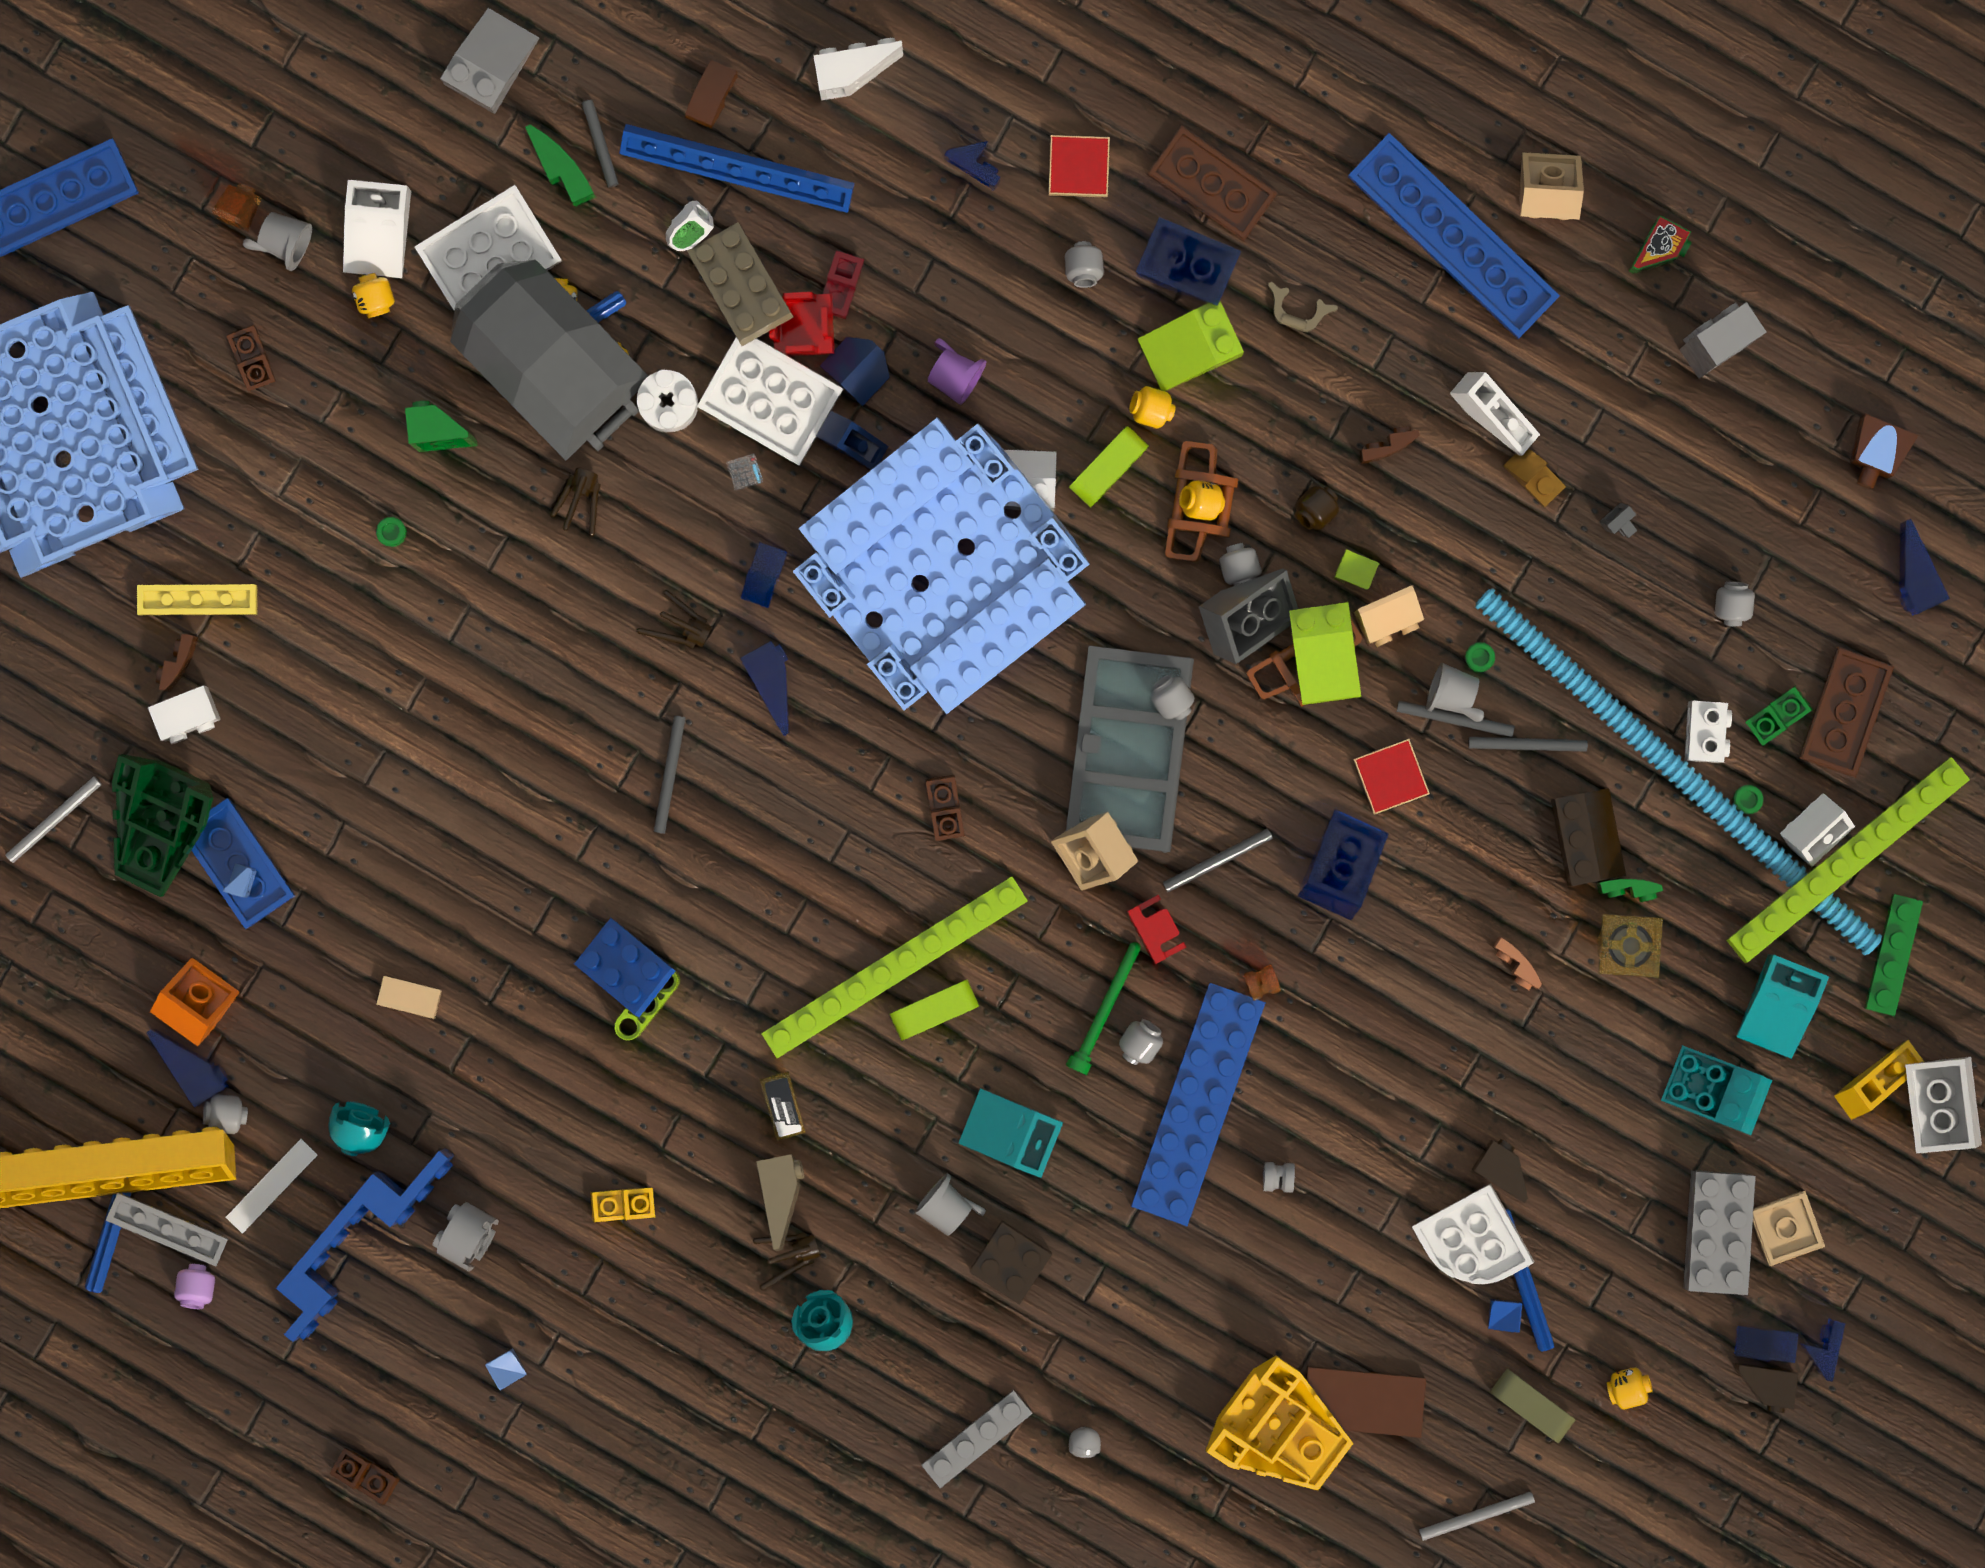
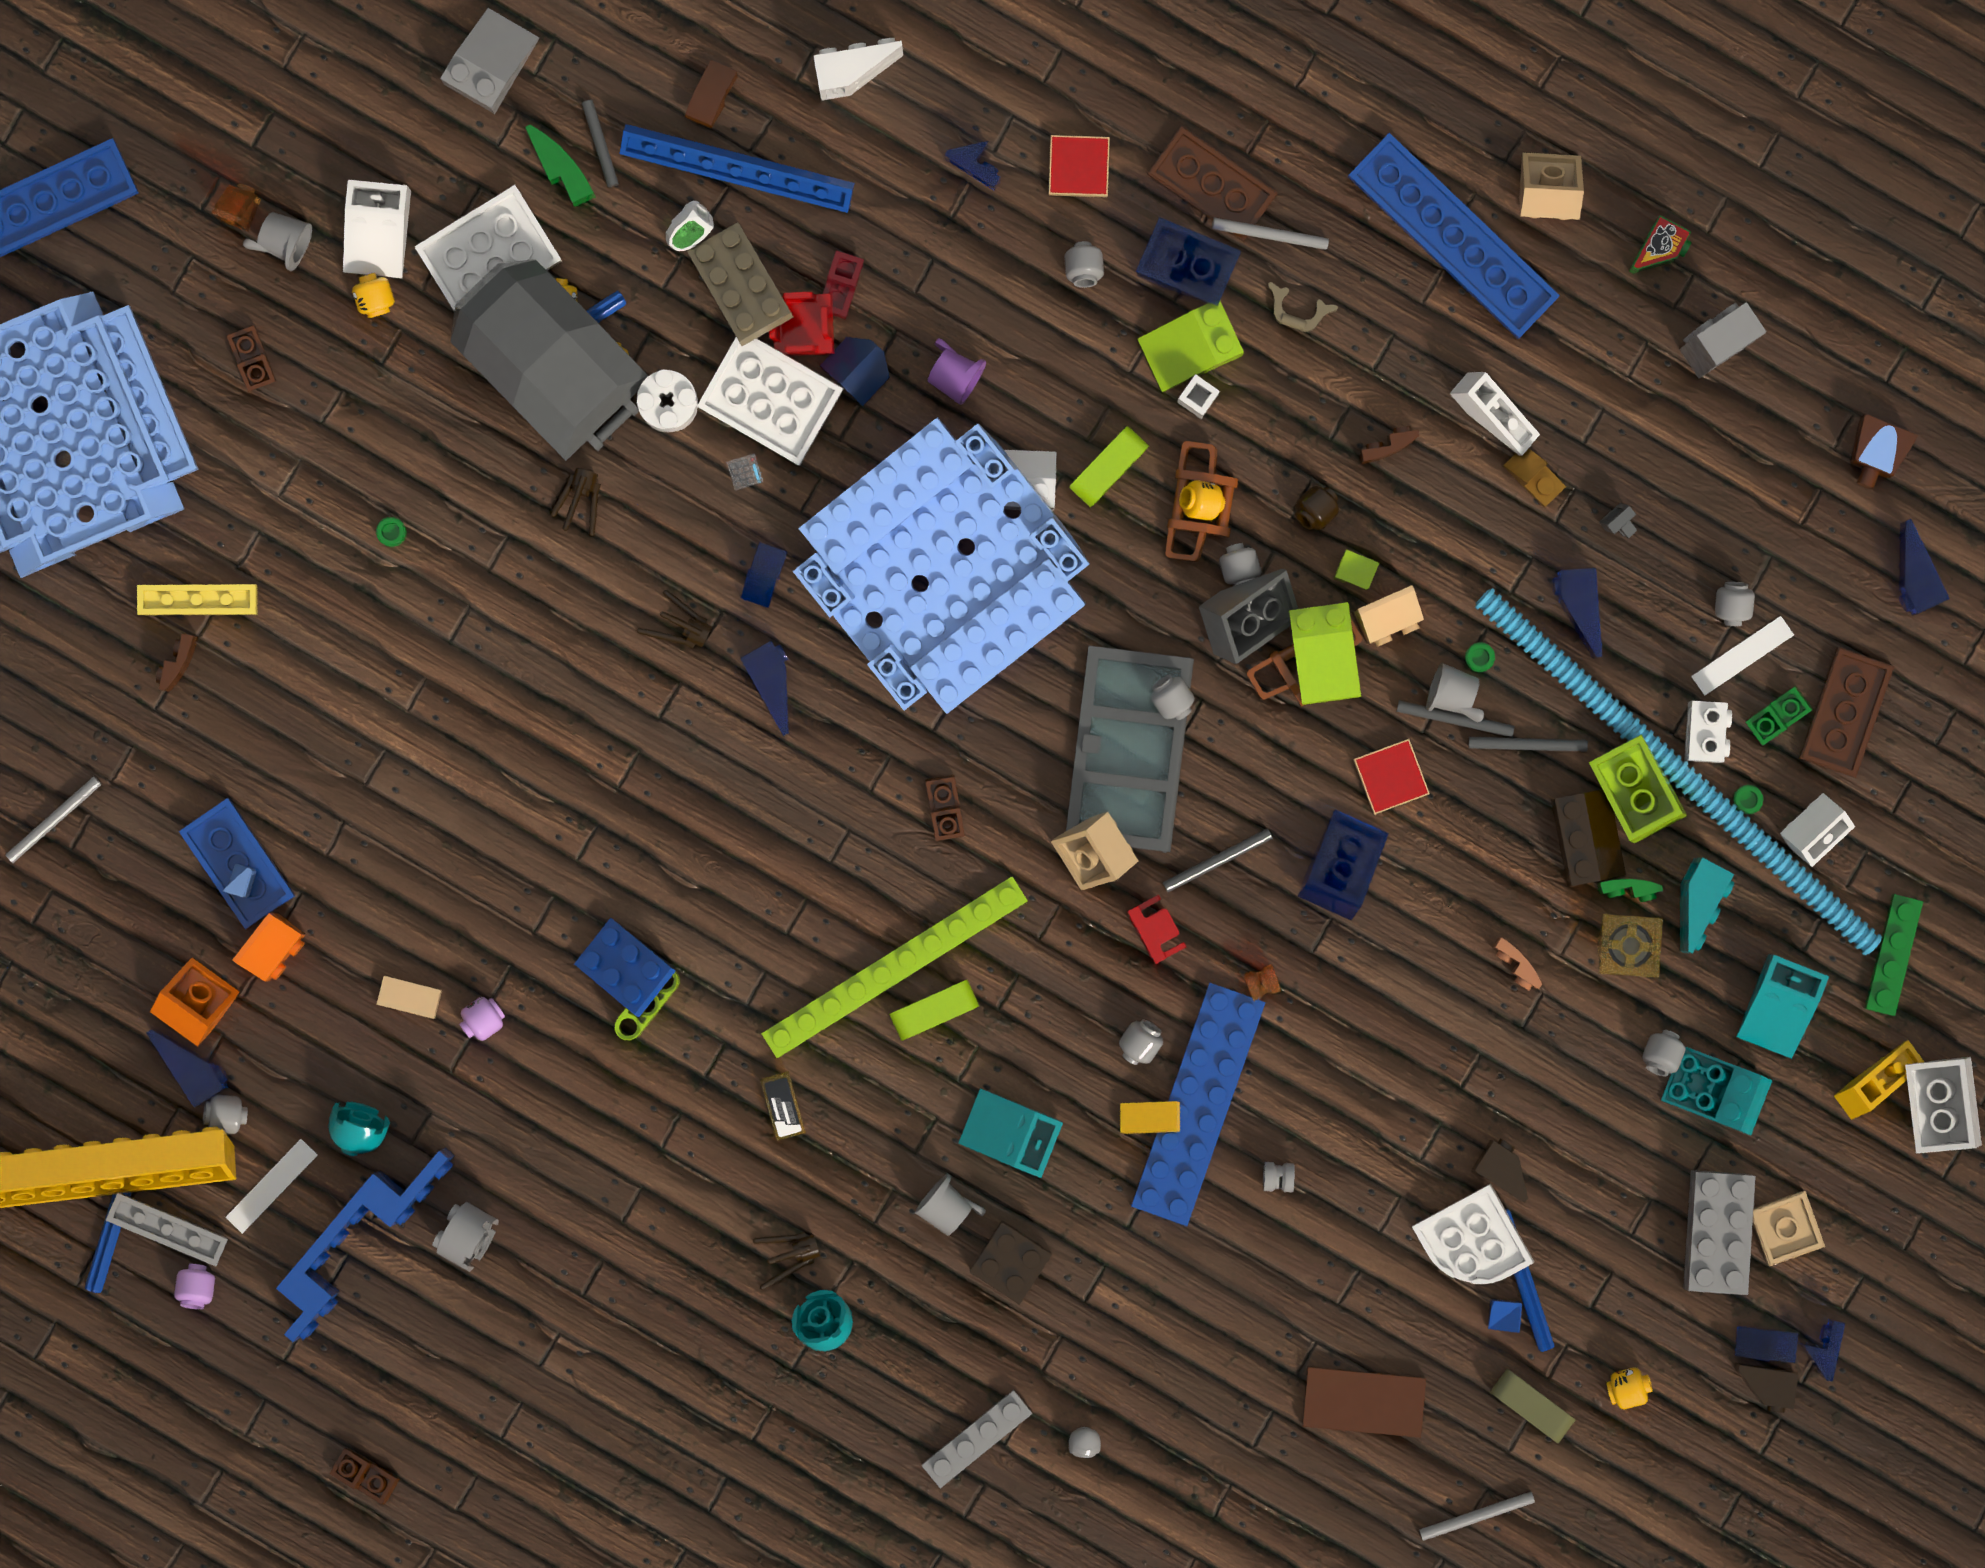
dark green wedge [112,754,213,897] -> none
white brick [148,686,221,744] -> none
green slope [405,401,478,452] -> none
medium blue slope [485,1348,527,1390] -> none
yellow slope [590,1187,655,1222] -> none
dark grey bar [653,715,686,834] -> none
dark tan slope [756,1154,805,1251] -> none
dark blue slope [816,411,889,470] -> none
green piece [1066,942,1141,1076] -> none
yellow head [1129,386,1175,429] -> none
yellow wedge [1206,1356,1353,1490] -> none
lime plate [1726,757,1970,963] -> none
none -> orange slope [232,913,306,982]
none -> lavender head [459,997,505,1041]
none -> yellow tile [1120,1101,1180,1134]
none -> white brick [1177,374,1220,419]
none -> light grey bar [1212,217,1329,250]
none -> clear blue slope [1553,568,1602,659]
none -> lime slope [1589,735,1687,843]
none -> light grey head [1642,1030,1686,1077]
none -> teal slope [1680,857,1735,954]
none -> white sticker [1691,616,1794,696]

